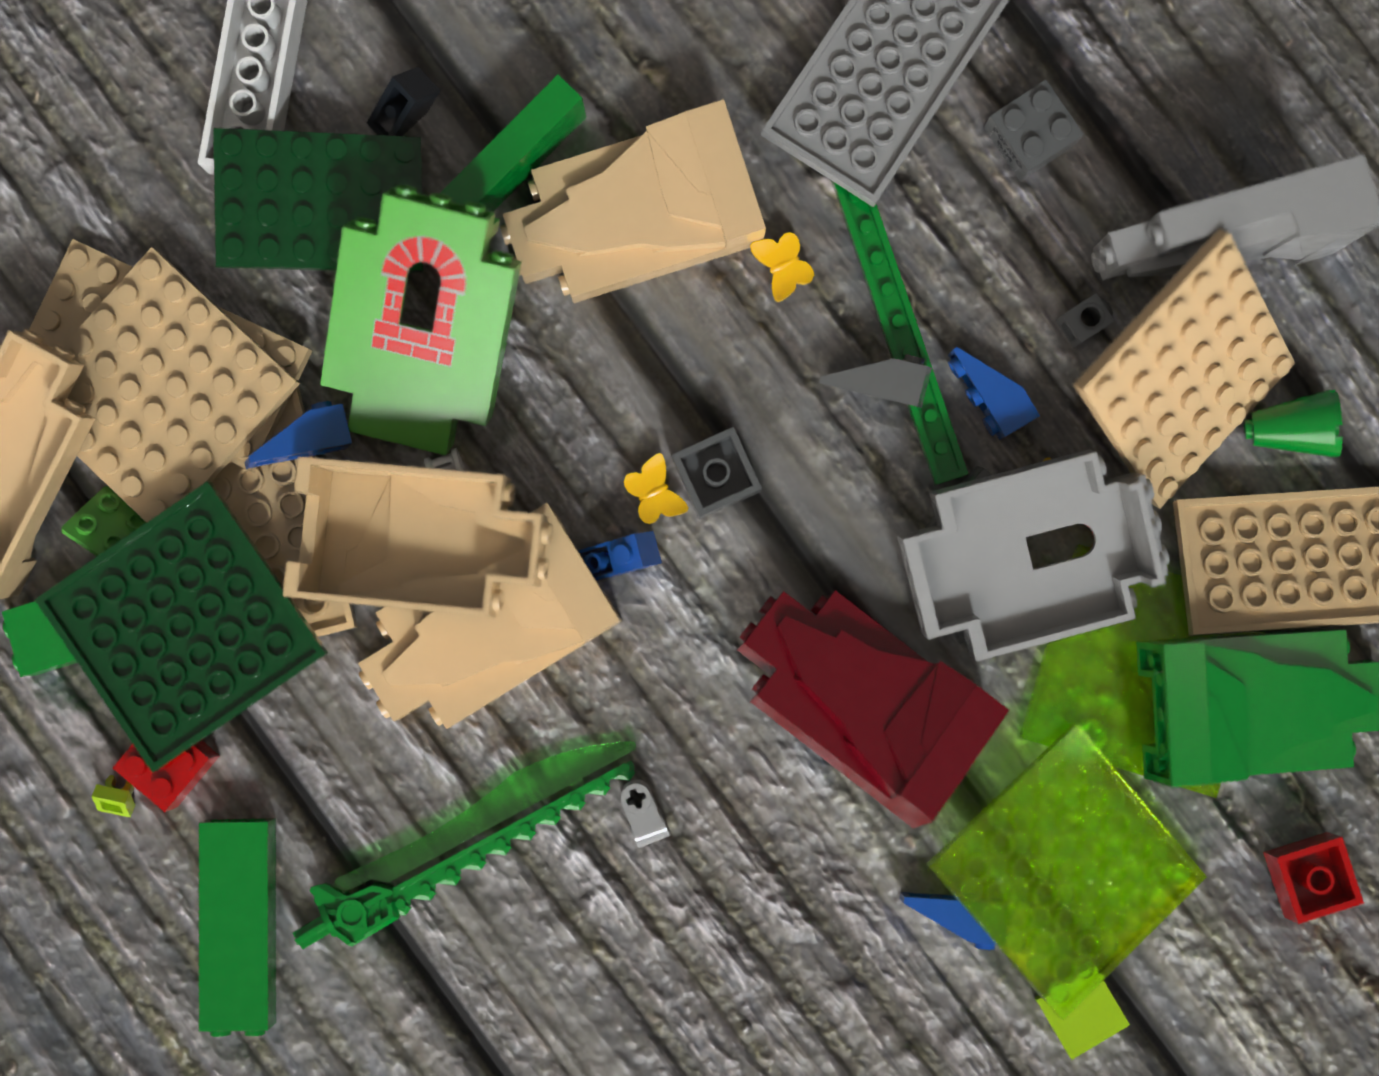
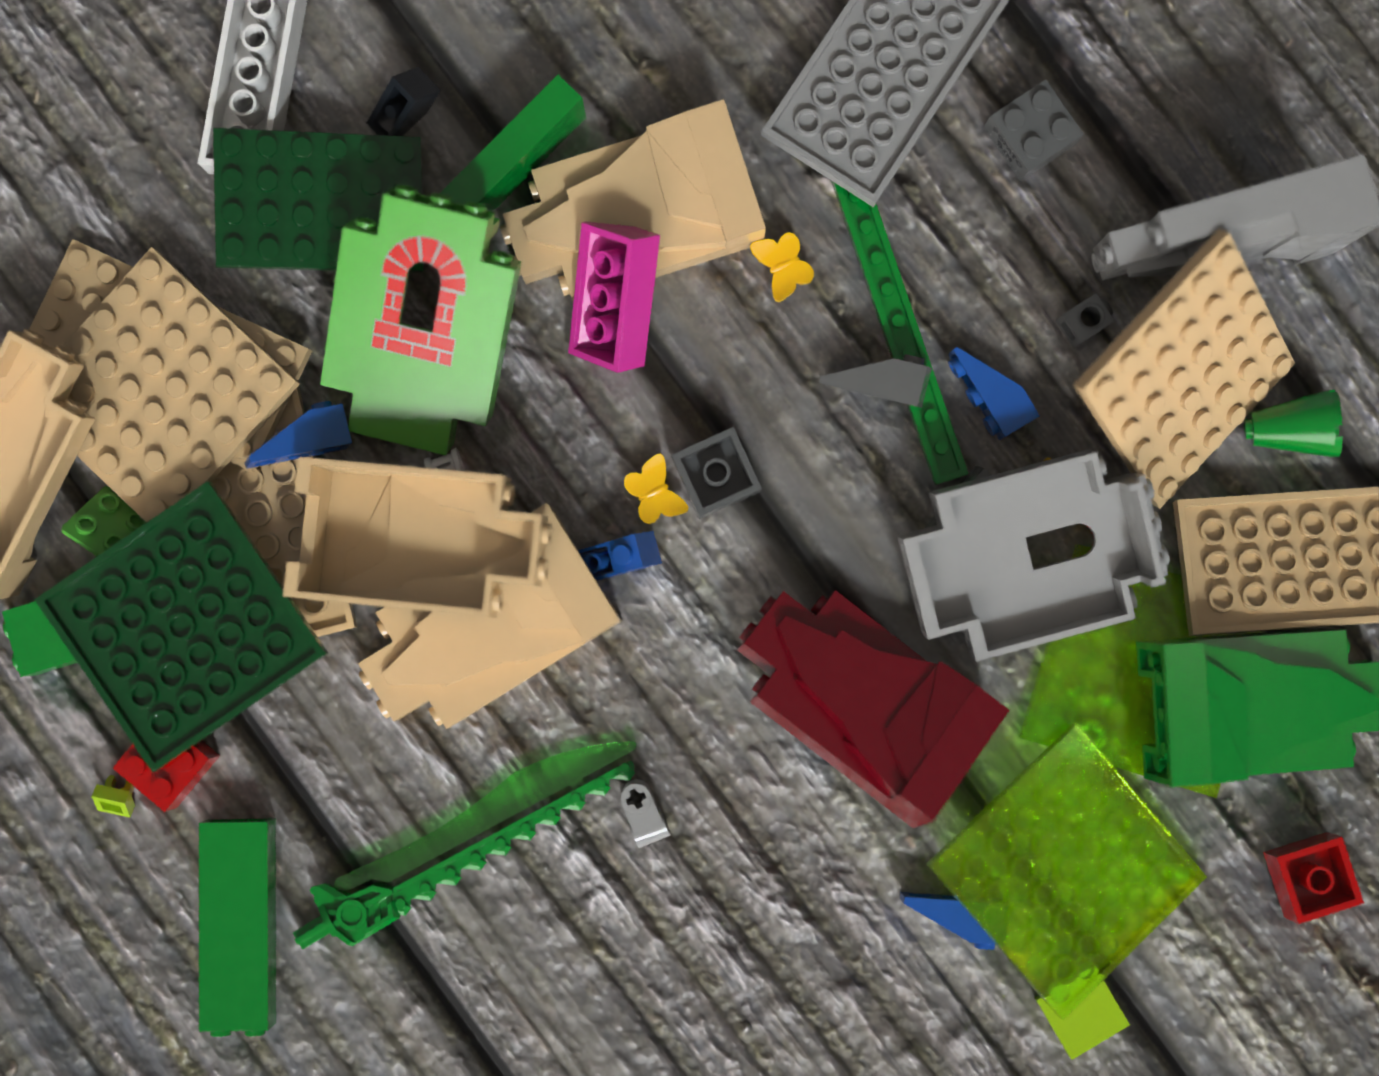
none -> dark pink slope [568,221,660,373]

